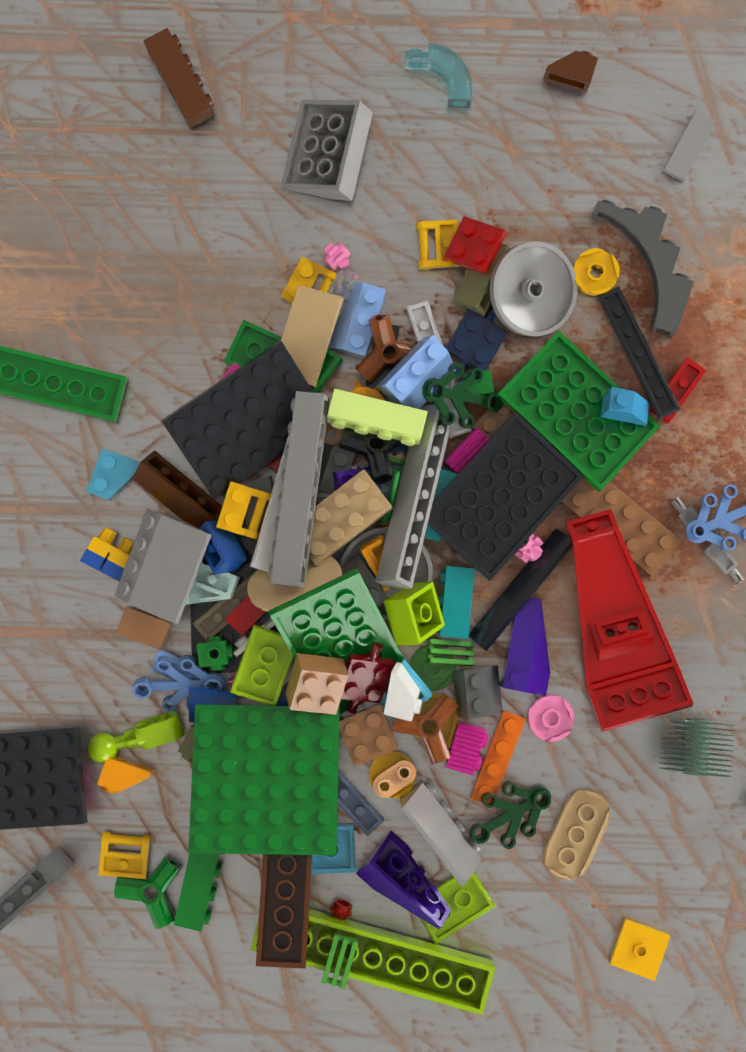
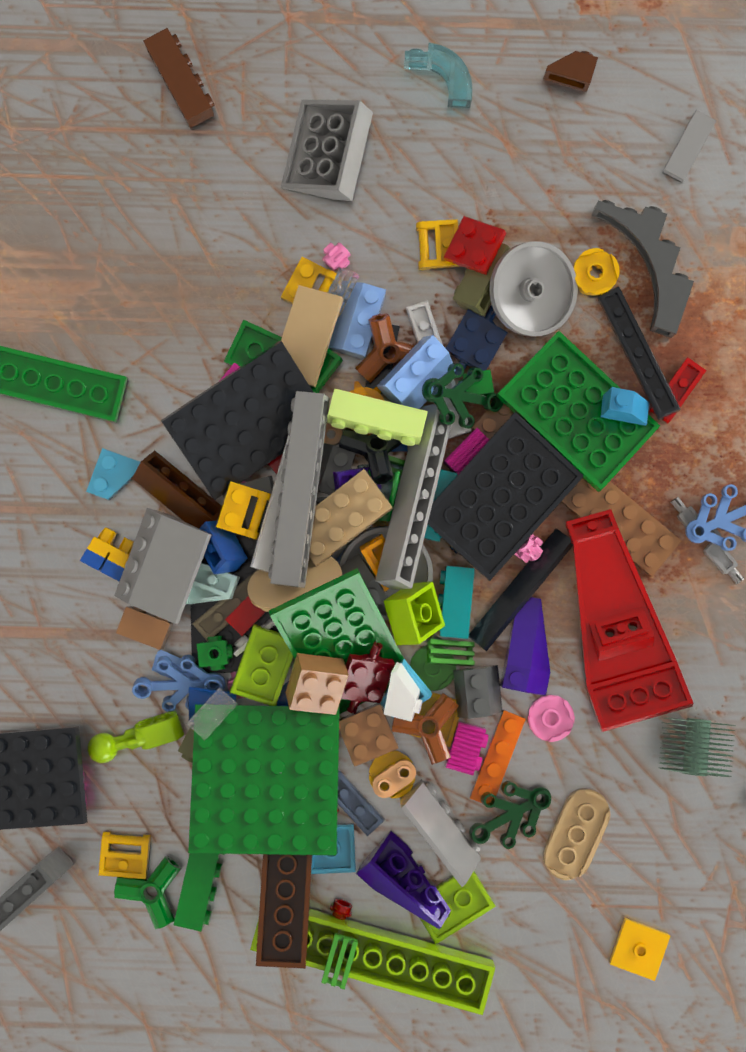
light orange slope [97,756,155,794] -> none
none -> clear plate [186,687,238,740]

